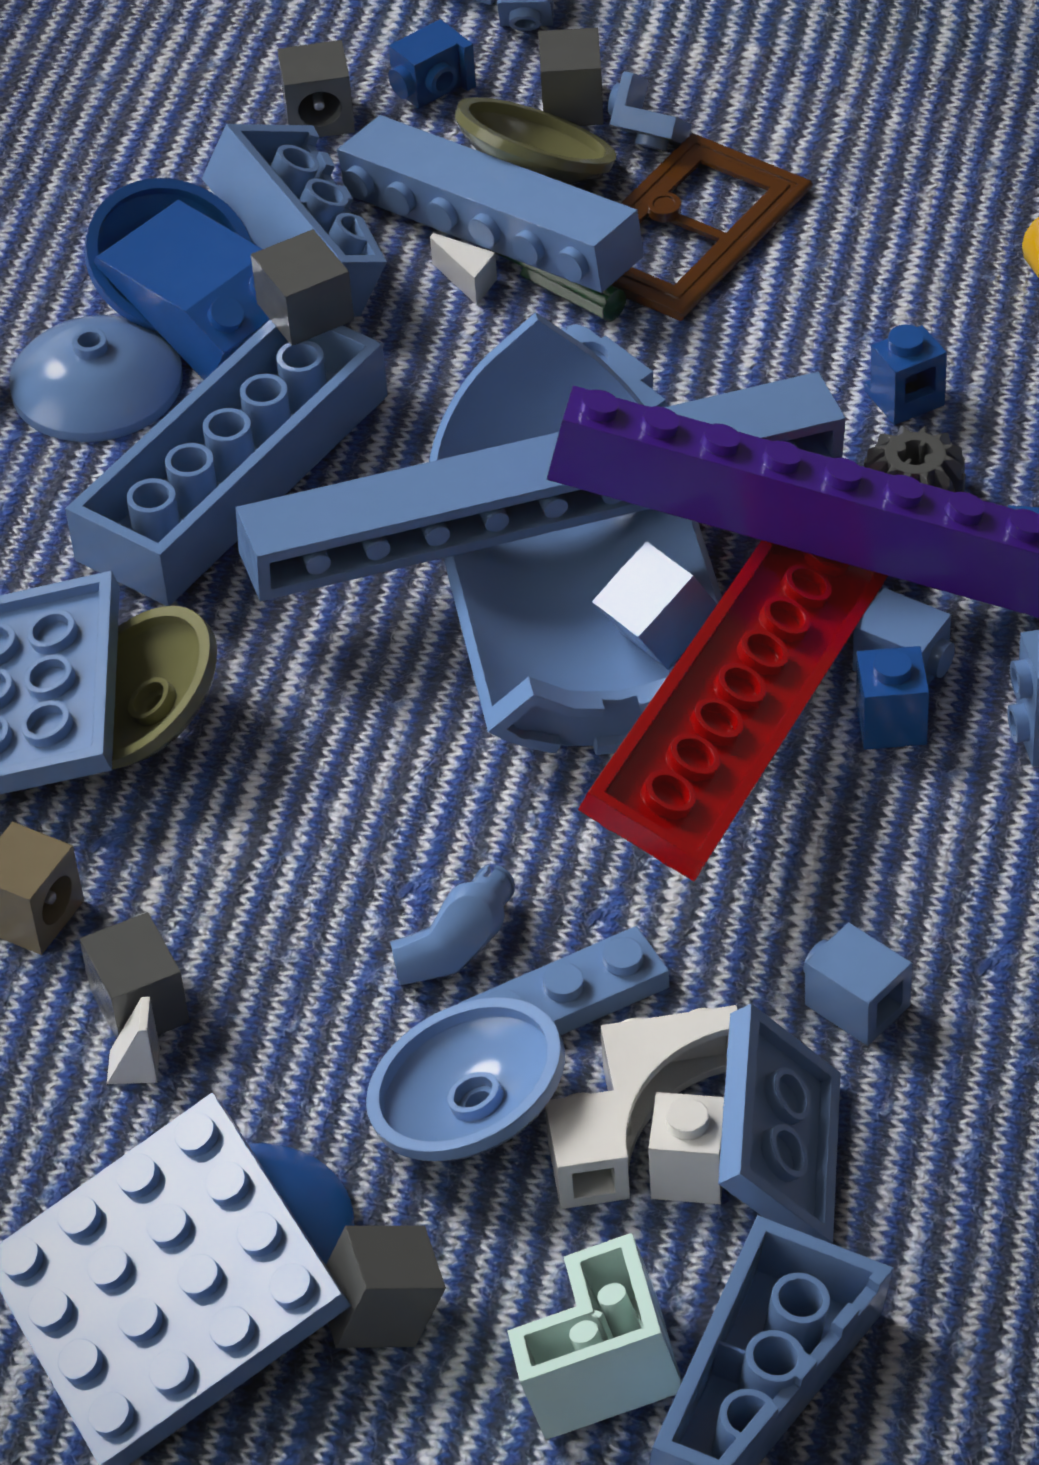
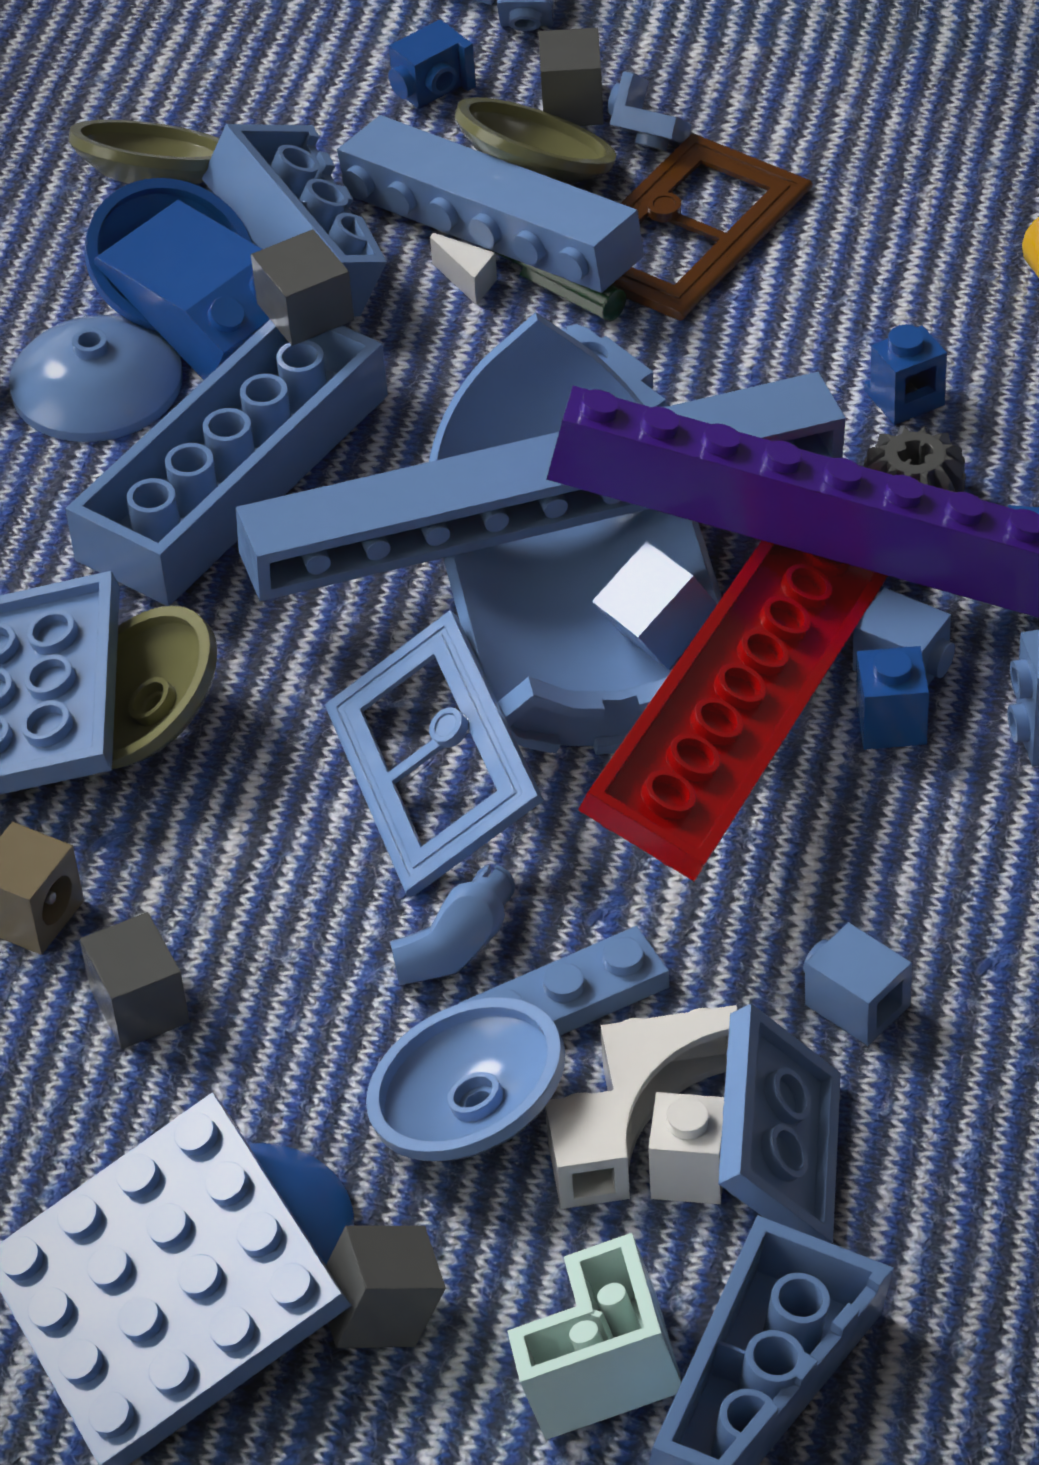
white piece [107,997,160,1084] -> none
dark grey piece [277,40,355,137] -> none
none -> olive dish [69,120,220,185]
none -> medium blue door [325,610,544,897]

